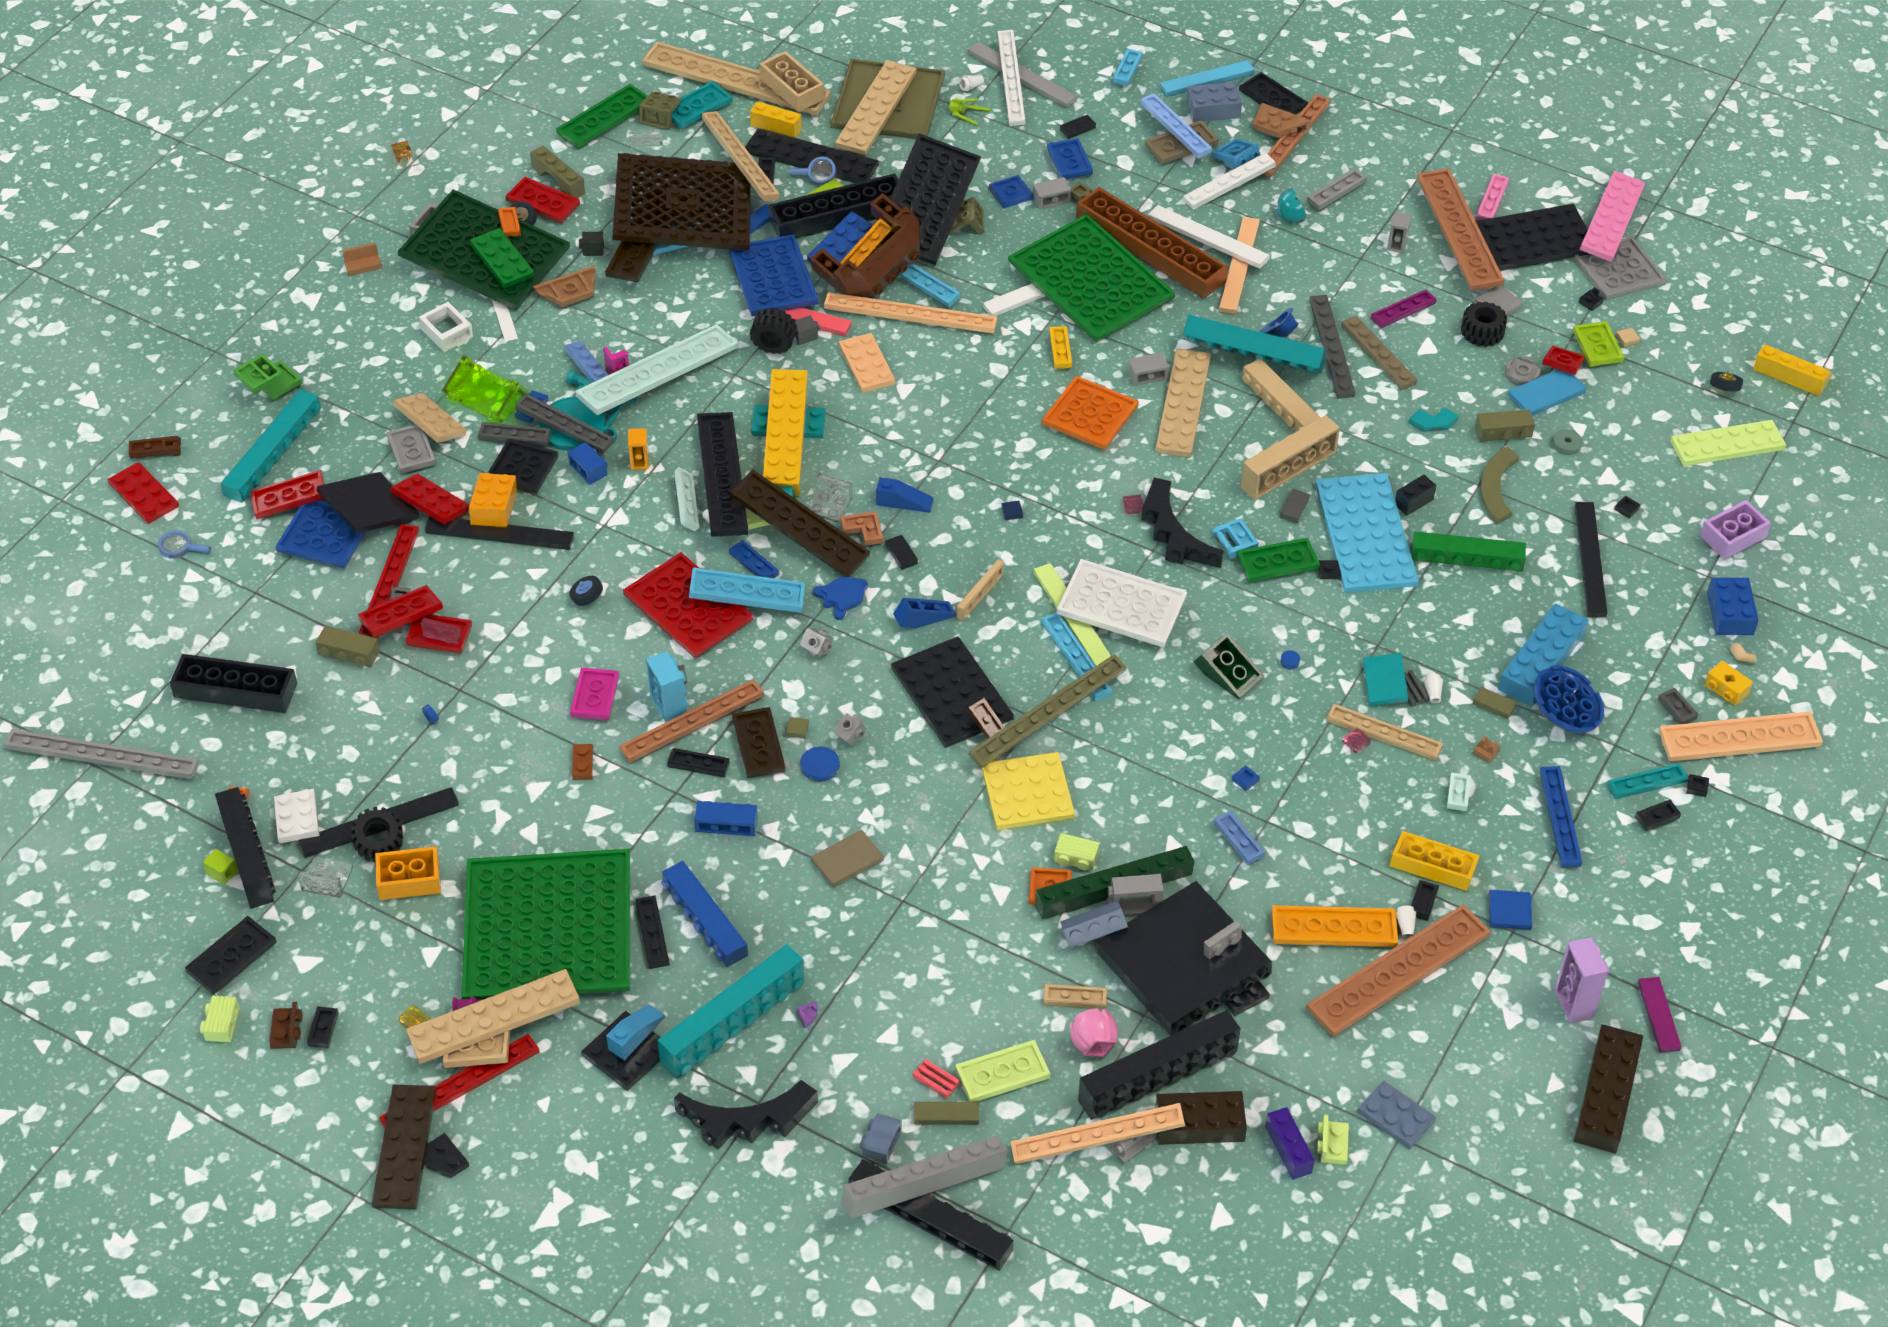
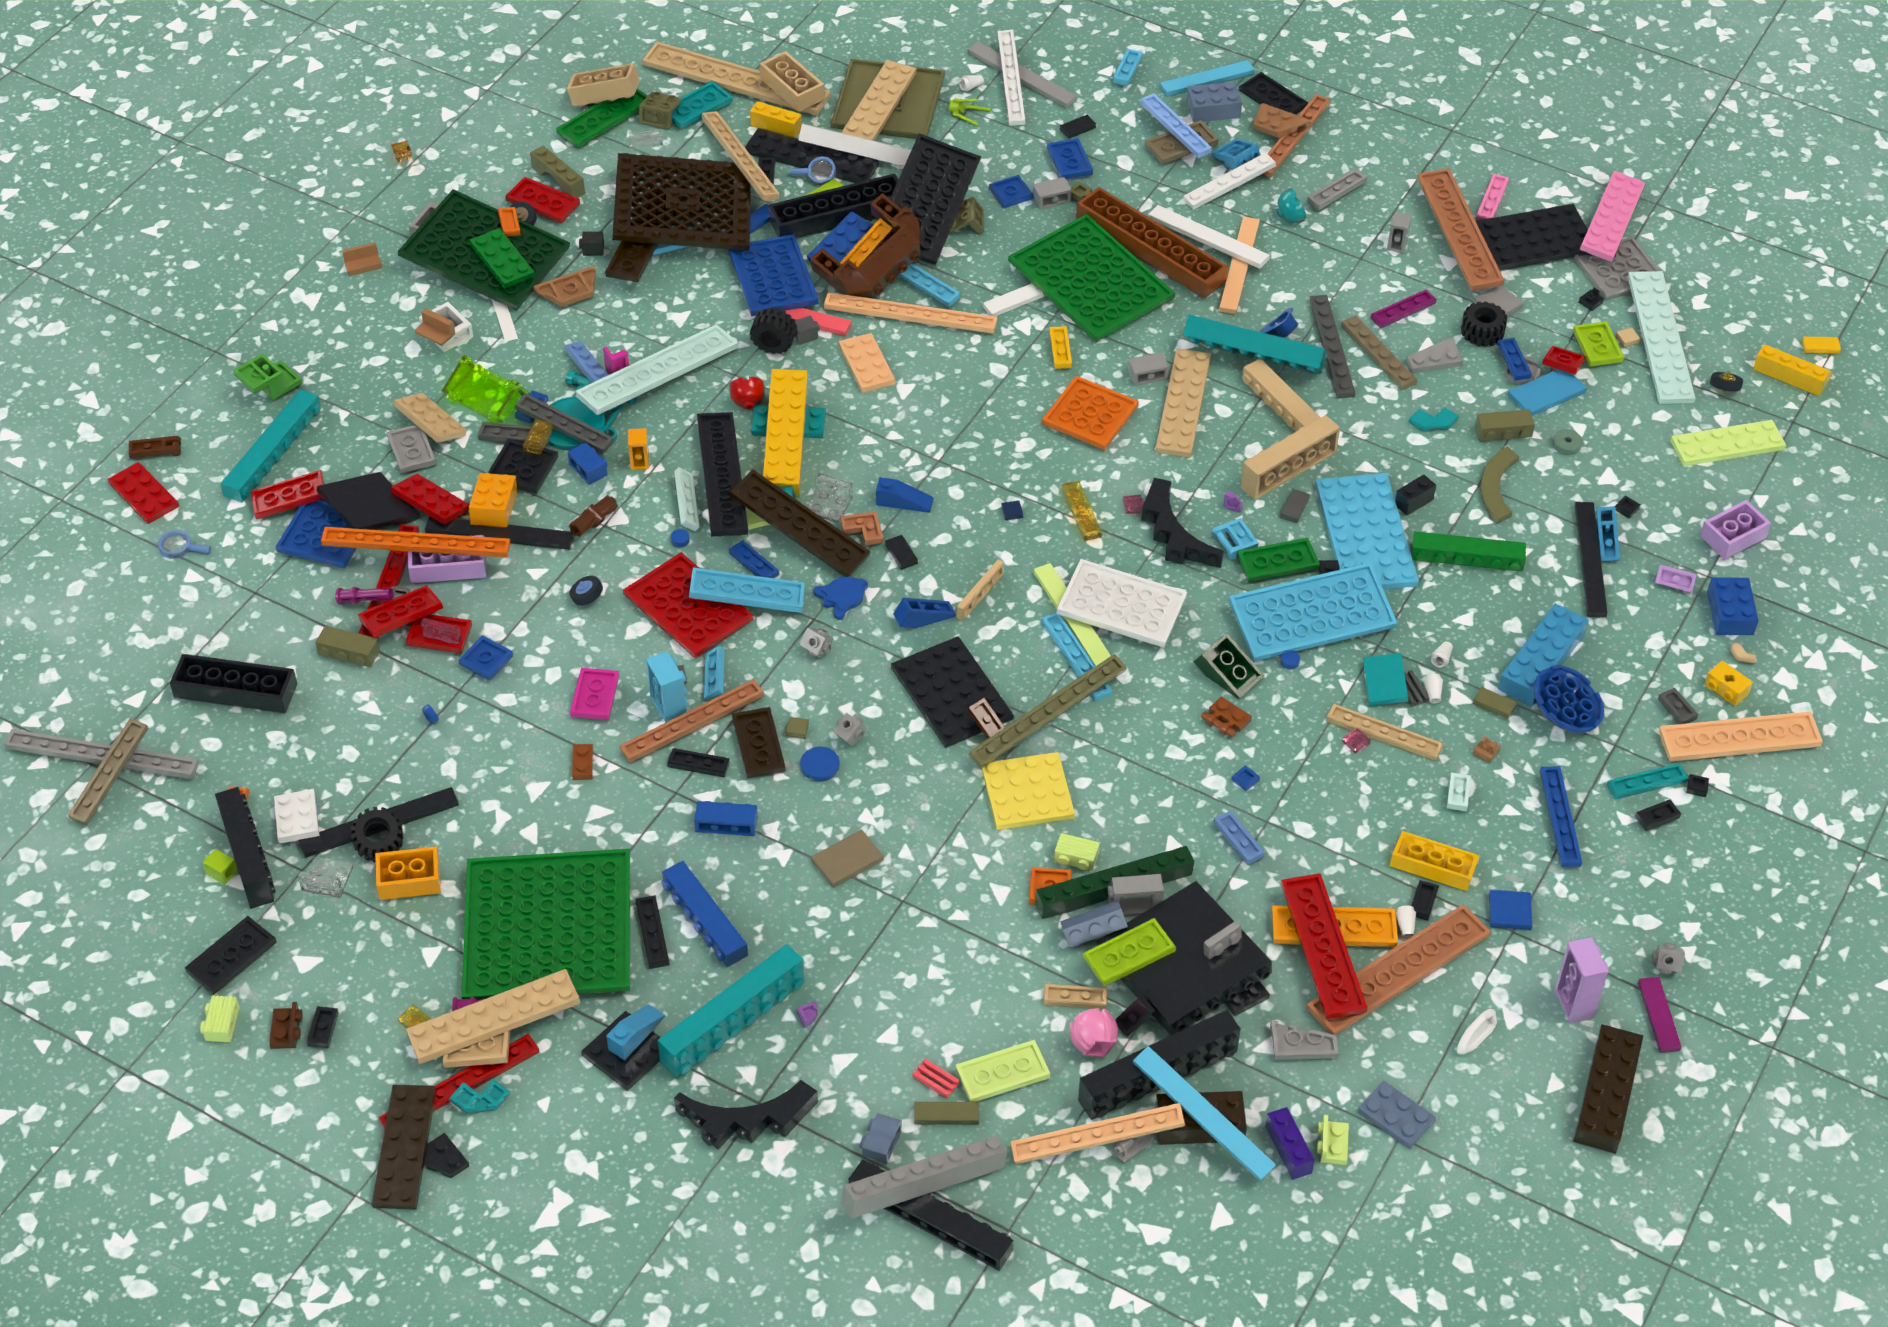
none -> dark tan plate [68,718,149,826]
none -> orange plate [321,527,511,558]
none -> magenta pin [335,587,394,605]
none -> lavender brick [408,535,486,583]
none -> medium nougat panel [415,308,455,346]
none -> teal tile [449,1079,511,1113]
none -> blue plate [459,635,513,681]
none -> clear yellow plate [523,419,554,454]
none -> tan brick [567,63,640,106]
none -> reddish brown piece [569,495,618,537]
none -> blue tile [671,529,690,547]
none -> medium azure plate [704,646,725,701]
none -> red cylinder [729,376,765,409]
none -> white tile [799,124,911,166]
none -> clear yellow plate [1062,481,1102,541]
none -> lime tile [1083,918,1176,987]
none -> black panel [1115,988,1155,1037]
none -> medium azure tile [1133,1046,1276,1182]
none -> dark orange plate [1201,696,1252,738]
none -> medium lavender tile [1223,490,1243,513]
none -> medium azure plate [1229,563,1398,662]
none -> light grey wing [1270,1020,1339,1060]
none -> red plate [1281,873,1368,1019]
none -> light grey wing [1407,337,1463,373]
none -> white cone [1431,642,1453,668]
none -> white piece [1457,1009,1497,1054]
none -> blue tile [1497,338,1532,381]
none -> dark azure slope [1596,506,1620,562]
none -> light aqua plate [1627,271,1695,404]
none -> light grey brick [1652,943,1685,974]
none -> lavender plate [1655,565,1697,592]
none -> yellow tile [1802,336,1841,354]

